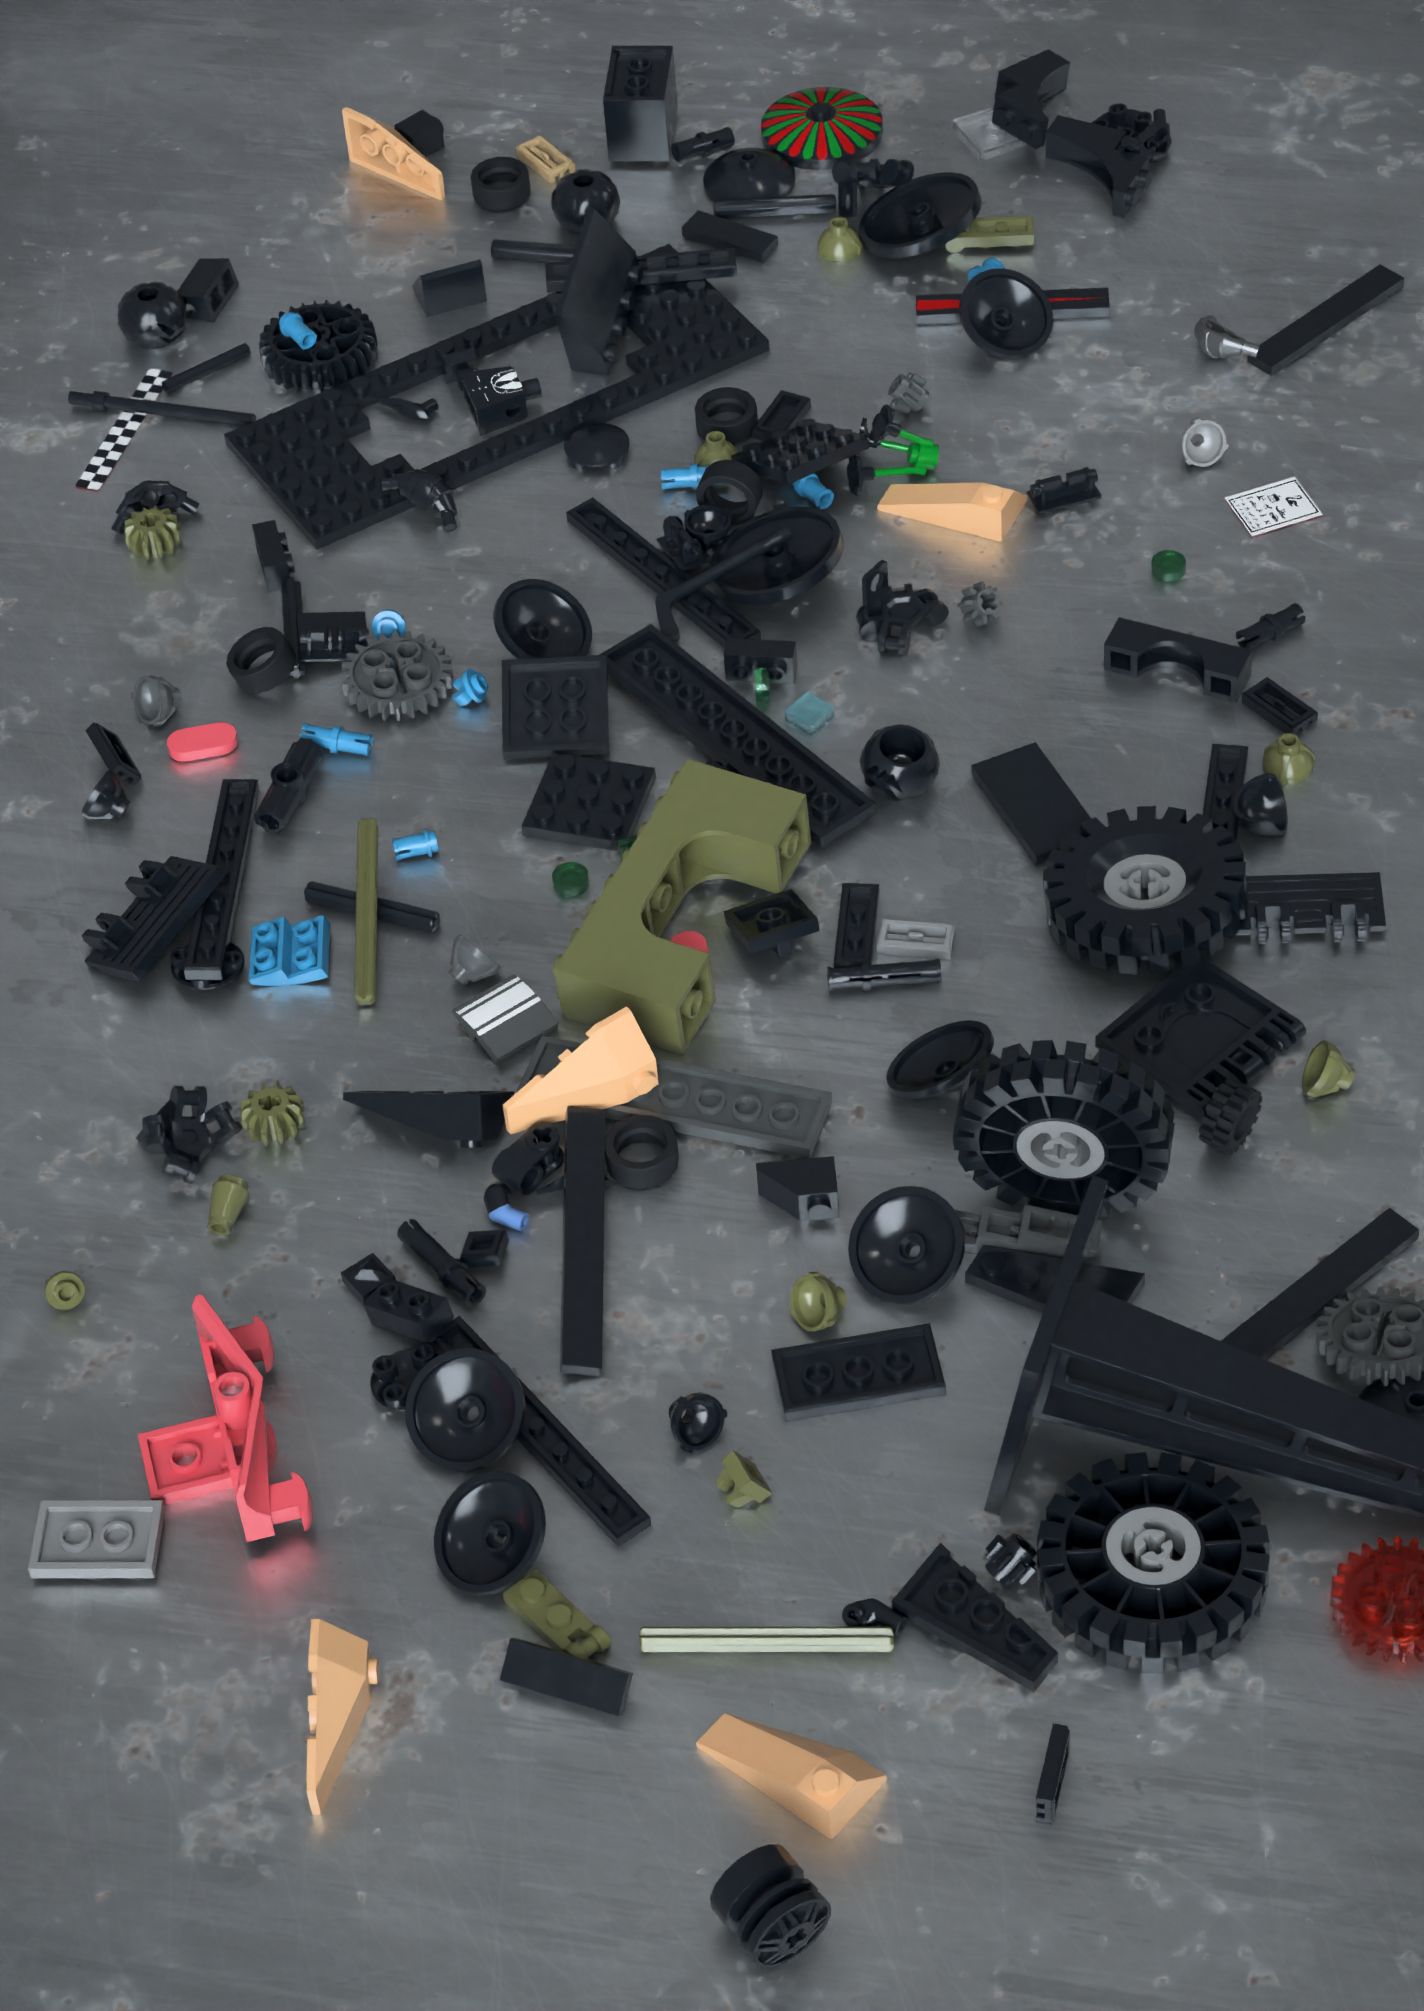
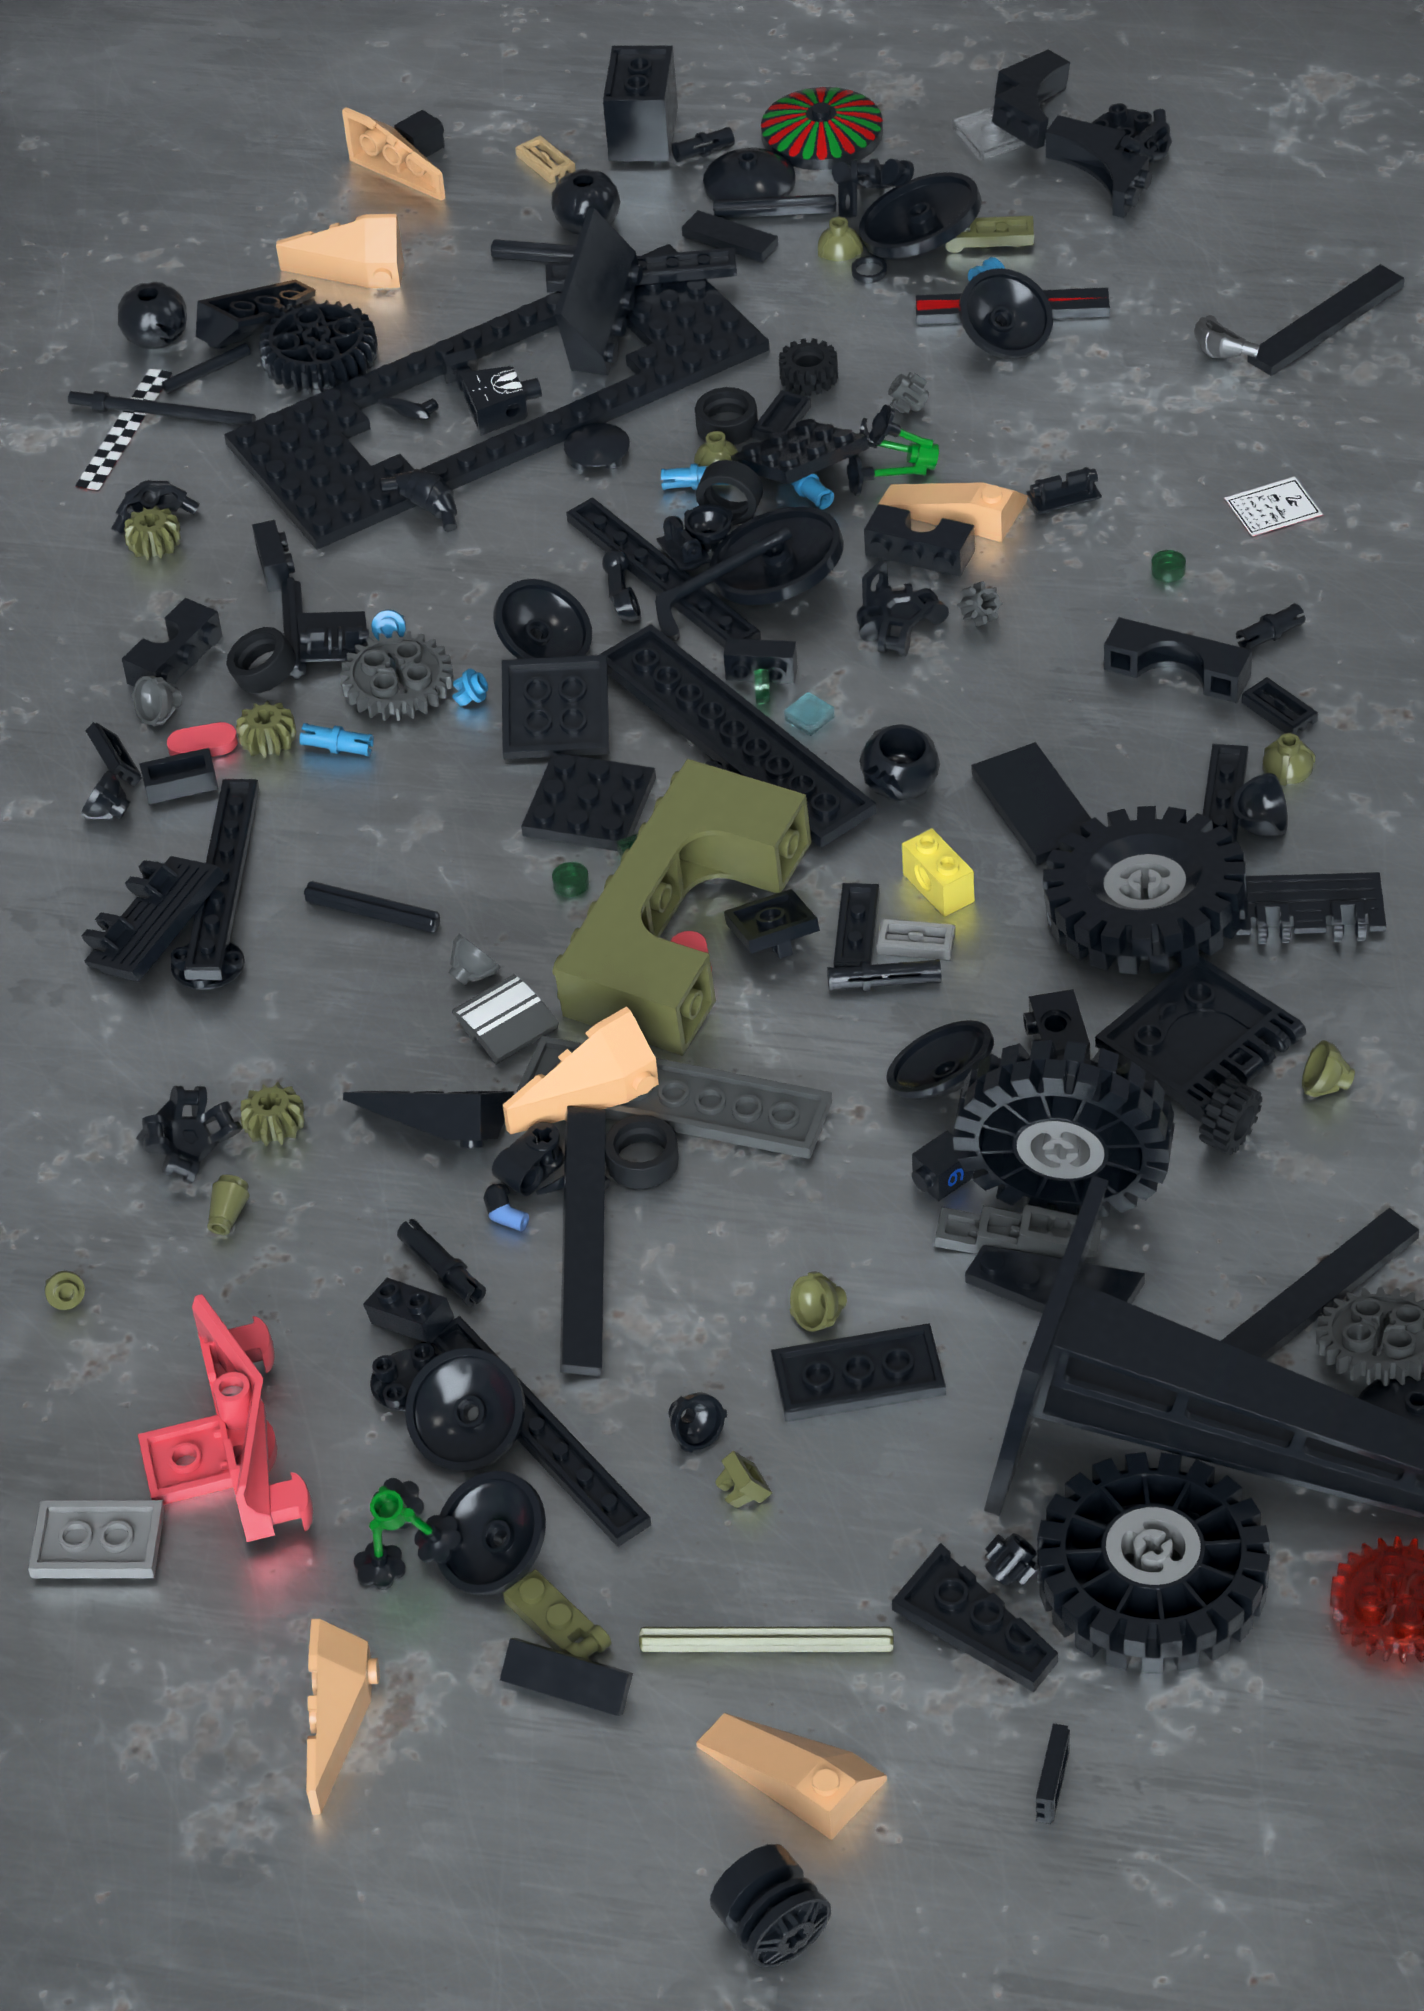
black hinge [177,258,239,322] -> none
dark azure slope [249,915,330,986] -> none
black piece [254,737,323,834] -> none
dark azure pin [279,312,317,349] -> none
black tile [341,1253,396,1303] -> none
olive axle [354,818,379,1006] -> none
dark azure pin [392,828,439,861] -> none
black slope [412,259,487,317] -> none
black tile [460,1230,509,1268] -> none
black tyre [470,157,531,211] -> none
black slope [756,1156,839,1221] -> none
black arm [842,1598,908,1636] -> none
black dish [848,1186,965,1305] -> none
light grey piece [1180,417,1229,467] -> none
none -> black arch [122,598,223,687]
none -> black piece [139,748,218,805]
none -> black wedge [195,279,316,349]
none -> olive gear [236,700,297,759]
none -> light nougat wedge [276,214,404,288]
none -> black plant [354,1478,463,1589]
none -> black piece [602,549,641,623]
none -> black tyre [779,338,838,396]
none -> black piece [851,256,887,283]
none -> black arch [864,504,975,577]
none -> light yellow brick [902,828,975,917]
none -> black brick [912,1130,974,1202]
none -> black brick [1023,989,1090,1060]

